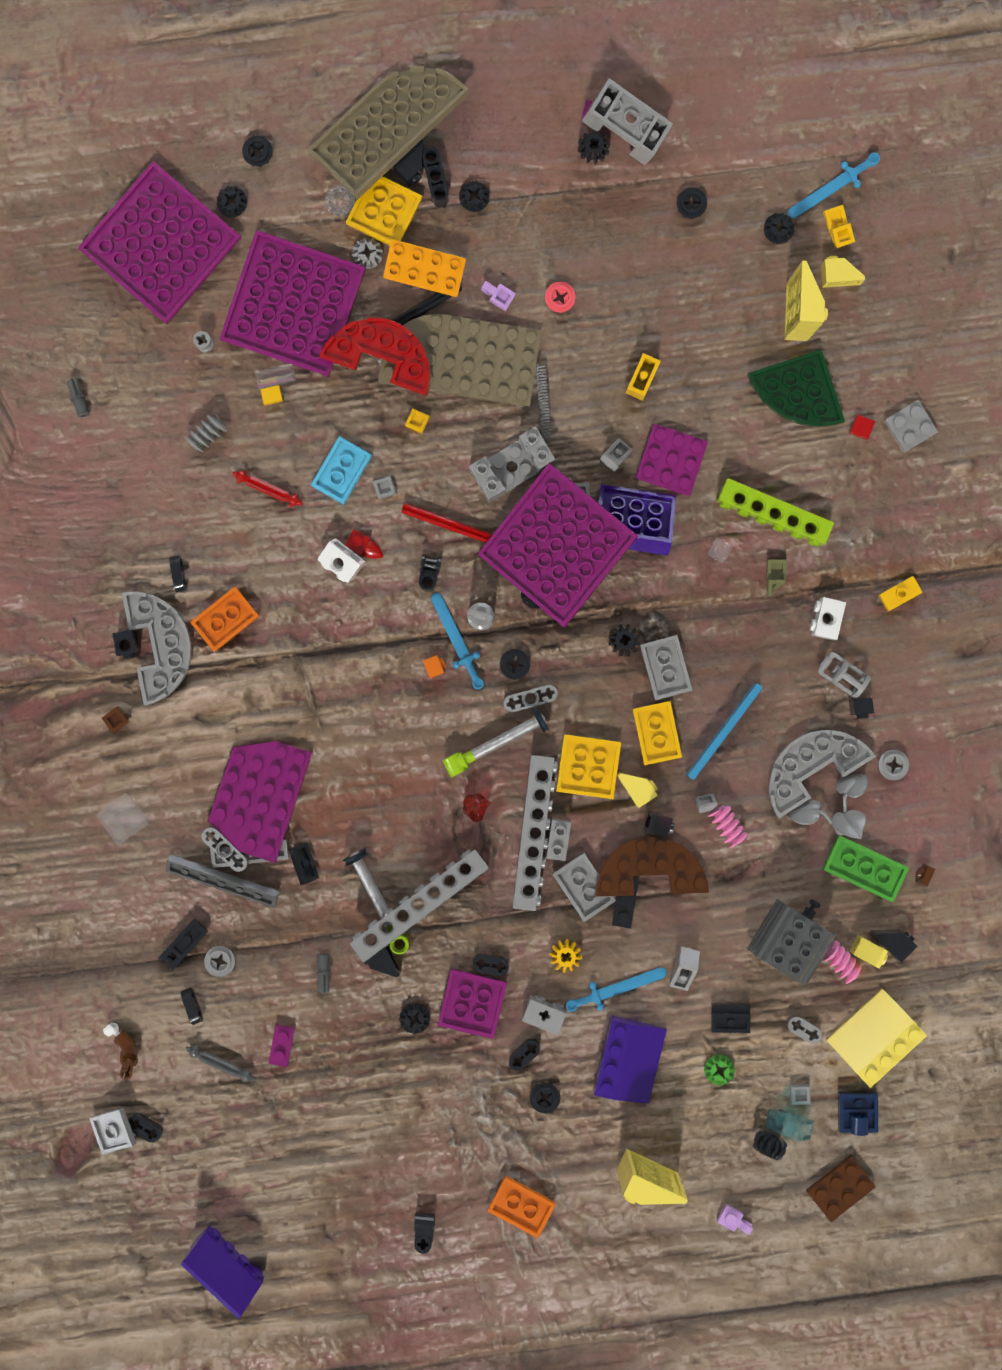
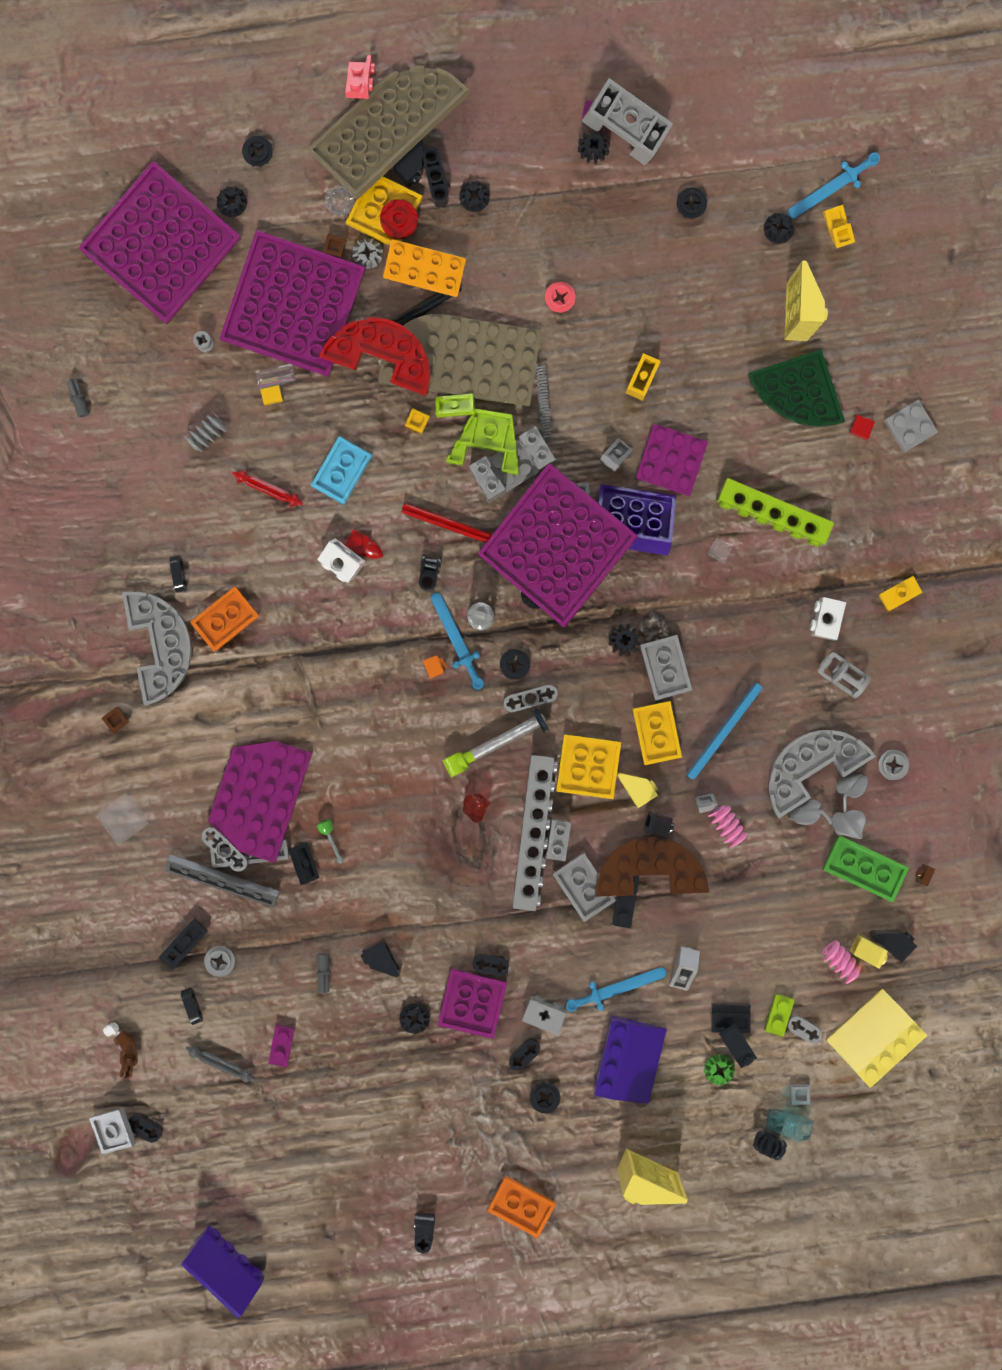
black brick [112,630,140,660] -> none
flat silver piece [342,848,410,954] -> none
light grey brick [349,850,489,963] -> none
light grey tile [372,475,396,500] -> none
lavender plate [481,281,516,312] -> none
yellow gear [549,939,582,973] -> none
lavender plate [717,1204,753,1235] -> none
dark grey piece [747,899,837,986] -> none
olive slope [766,558,787,596] -> none
reddish brown plate [806,1154,876,1222] -> none
light yellow slope [821,256,865,288] -> none
dark blue plate [838,1092,878,1136] -> none
black plate [849,698,874,719] -> none
none -> hinge [316,819,344,864]
none -> reddish brown plate [323,234,347,259]
none -> coral bracket [345,55,375,99]
none -> red tile [380,200,418,240]
none -> lime plate [436,393,475,418]
none -> lime wing [446,409,520,476]
none -> black slope [719,1023,757,1068]
none -> lime plate [764,993,795,1037]

